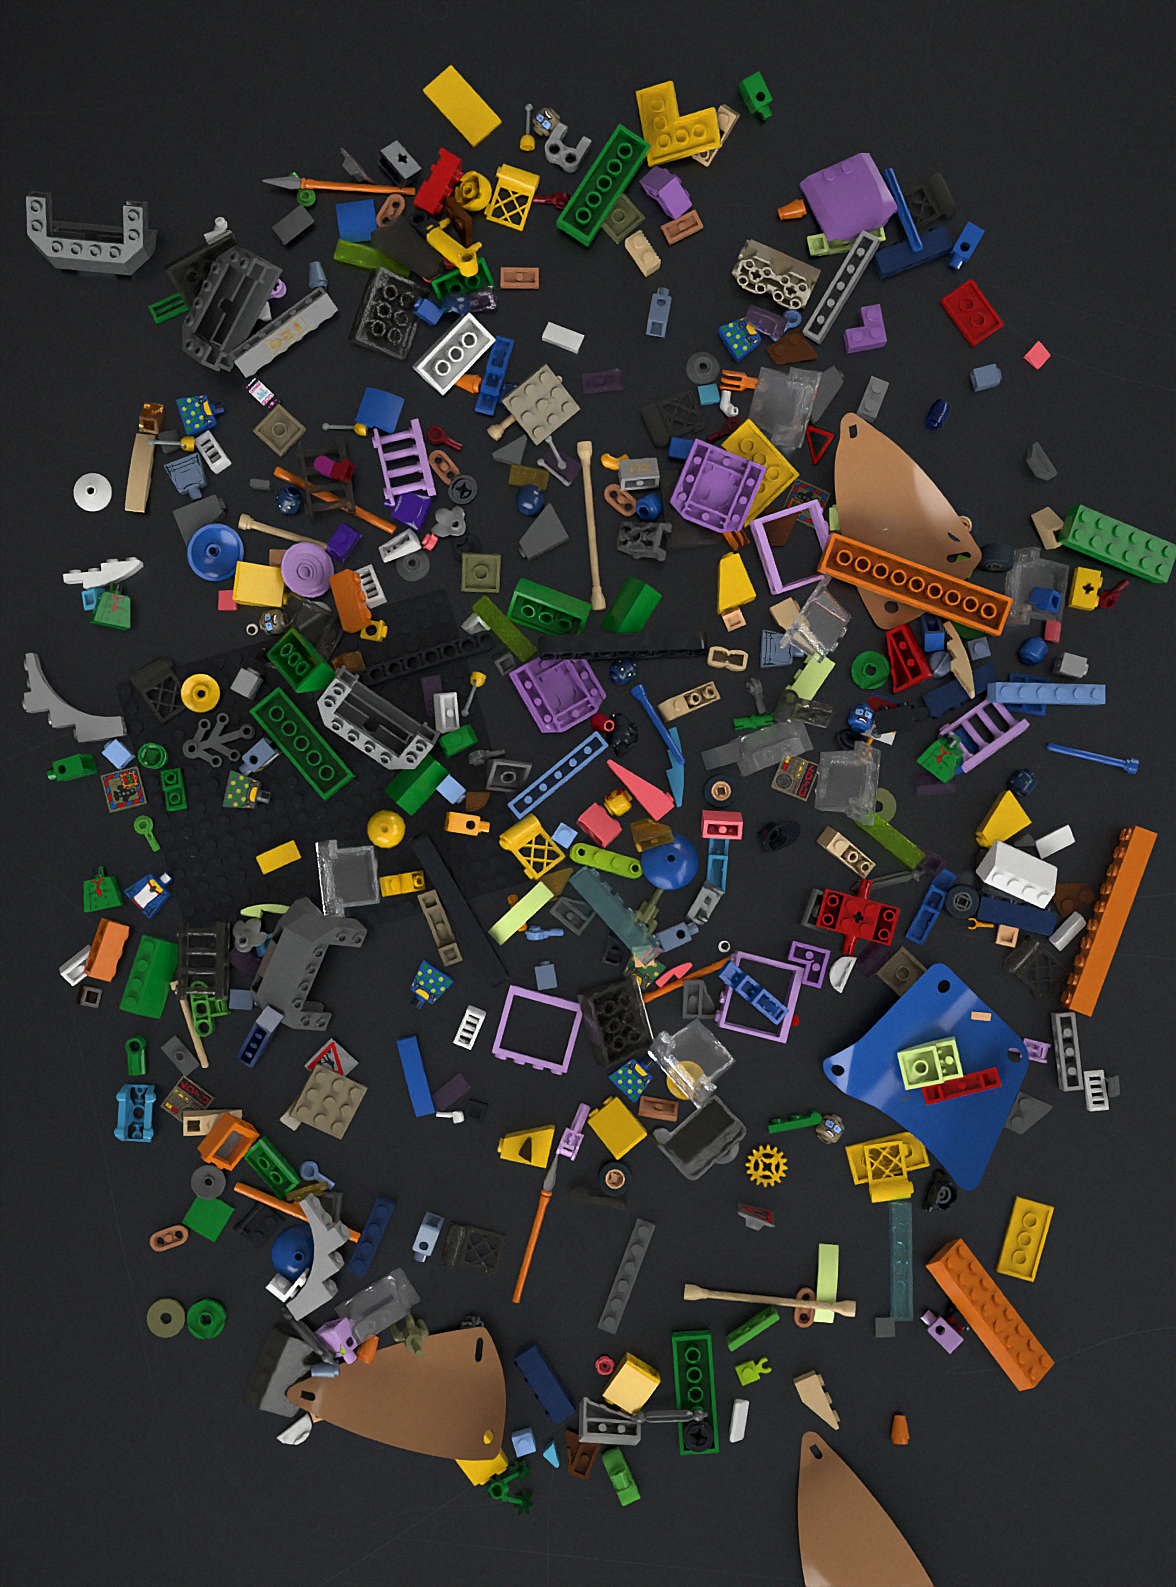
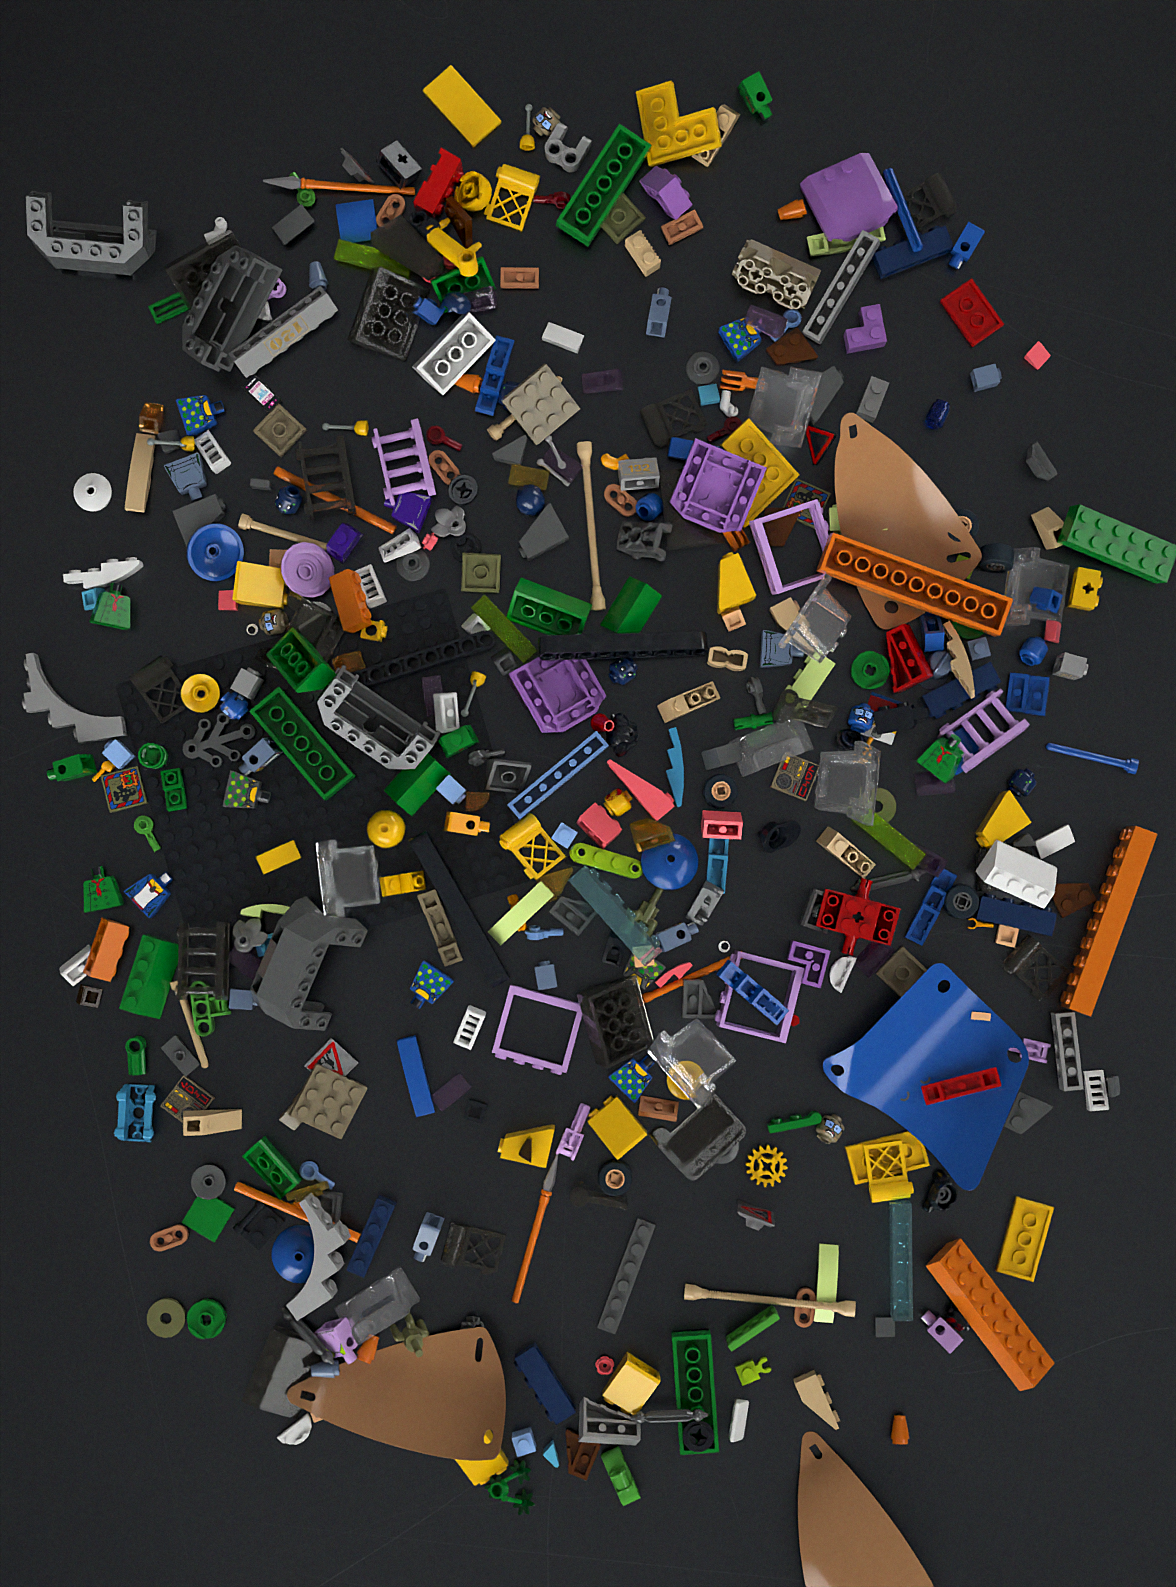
orange window [197,1112,260,1171] -> none
dark blue brick [236,1005,284,1069] -> none
white bracket [266,1267,310,1302] -> none
leg [314,455,355,483] -> none
blue slope [355,387,405,434] -> none
white hand [436,1110,464,1123] -> none
blue piece [630,684,685,765] -> none
yellowish green slope [897,1036,963,1090] -> none
medium blue brick [987,682,1105,705] -> none
white slope [1049,911,1087,952] -> none
dark red plate [1098,579,1130,608] -> none
none -> light orange hand [92,760,116,782]
none -> blue head [220,691,249,720]

